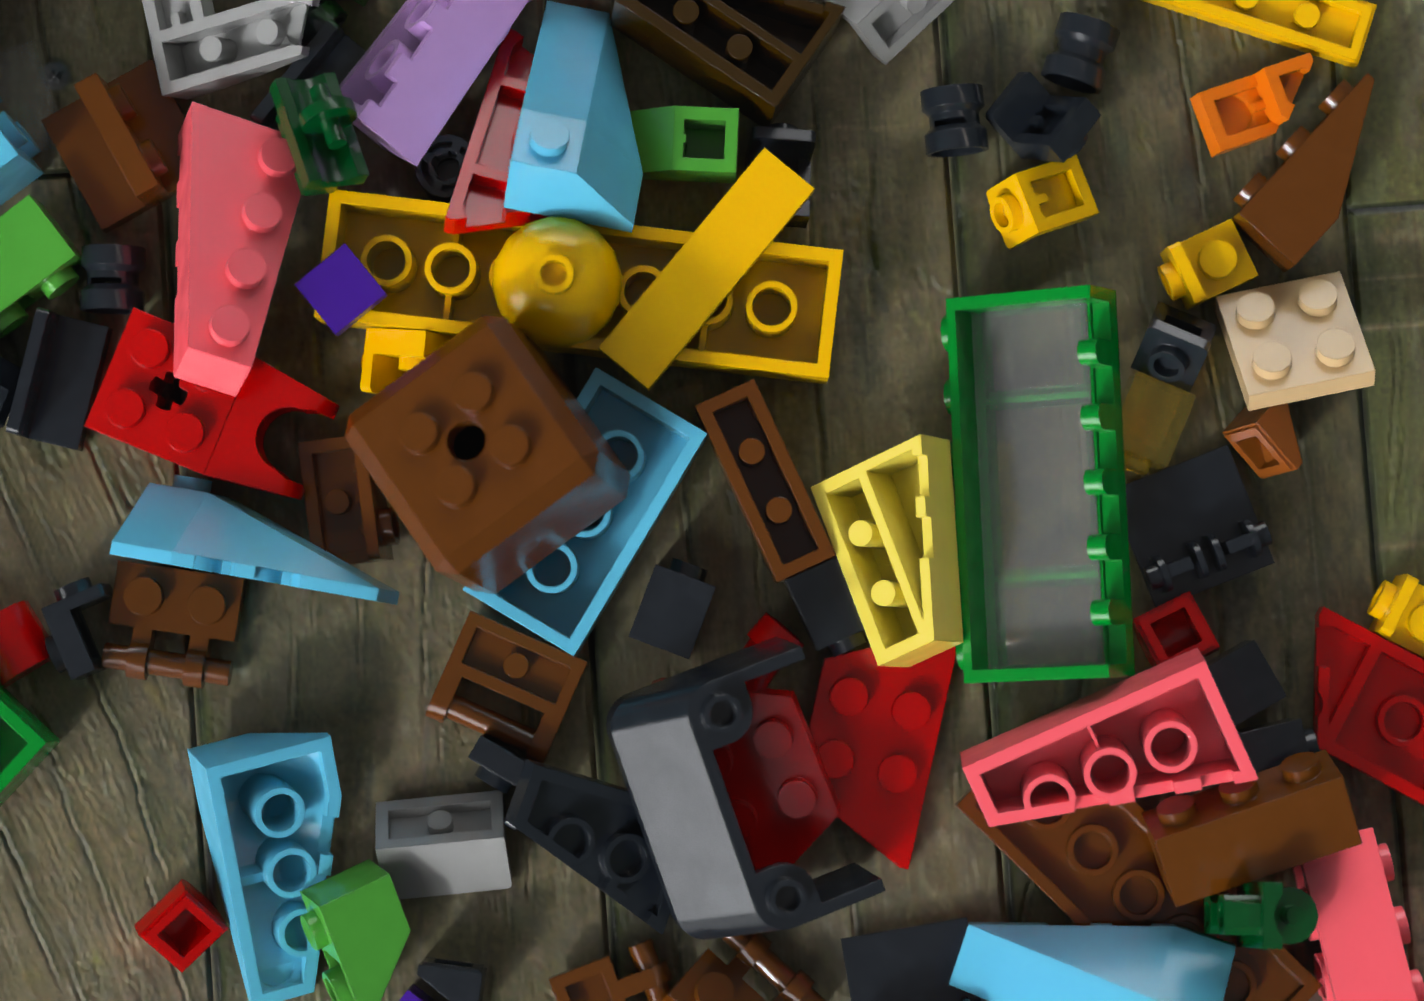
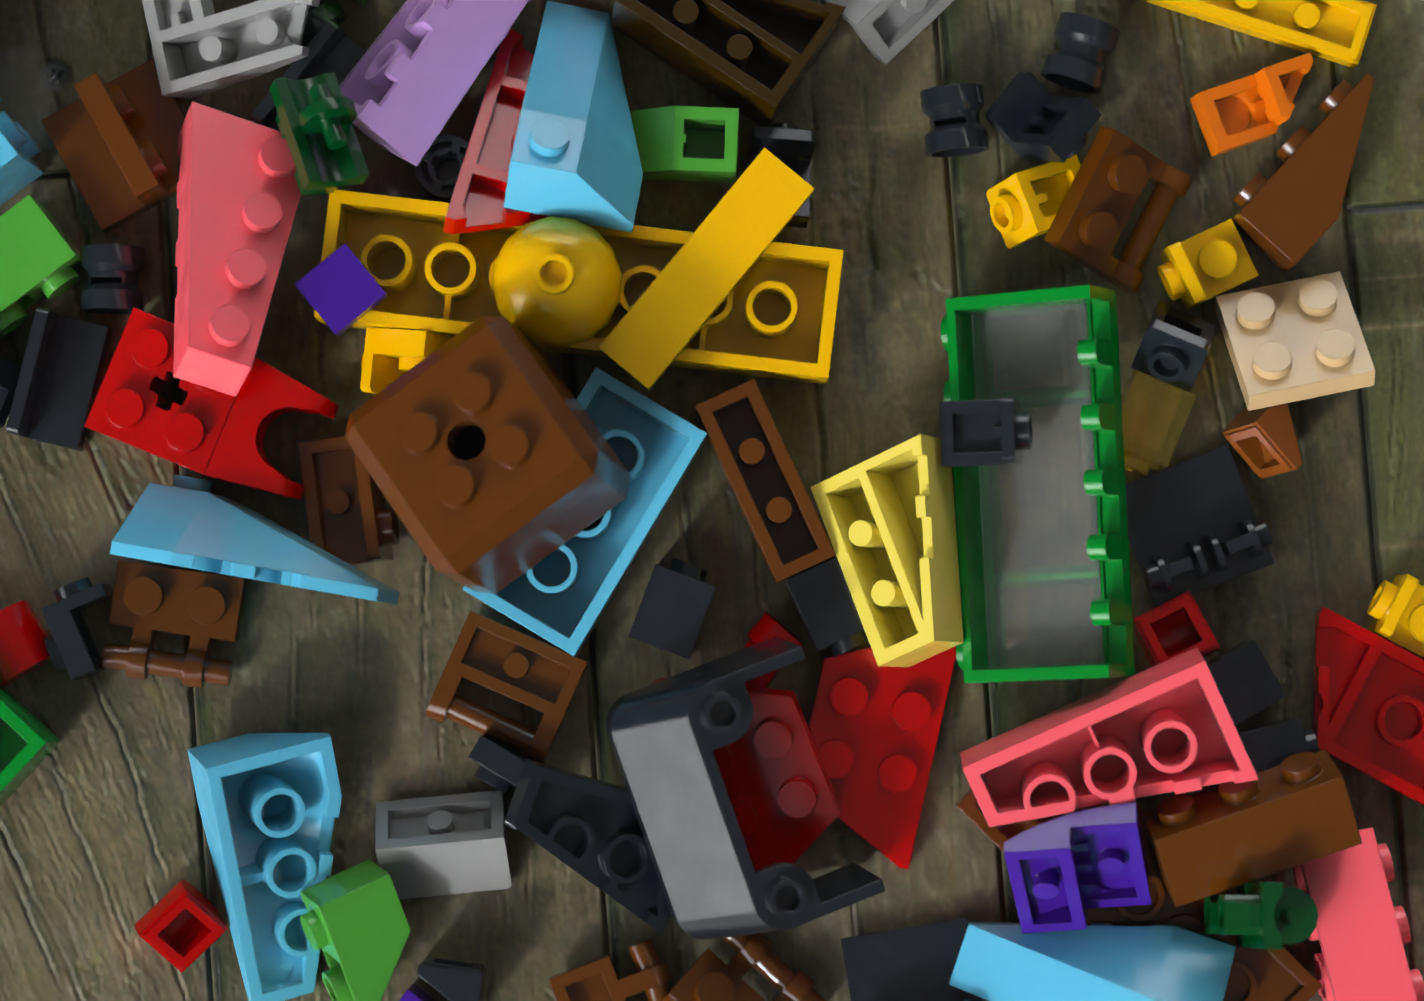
none -> black bracket [939,397,1033,467]
none -> dark purple slope [1004,802,1152,933]
none -> reddish brown plate [1044,126,1193,293]

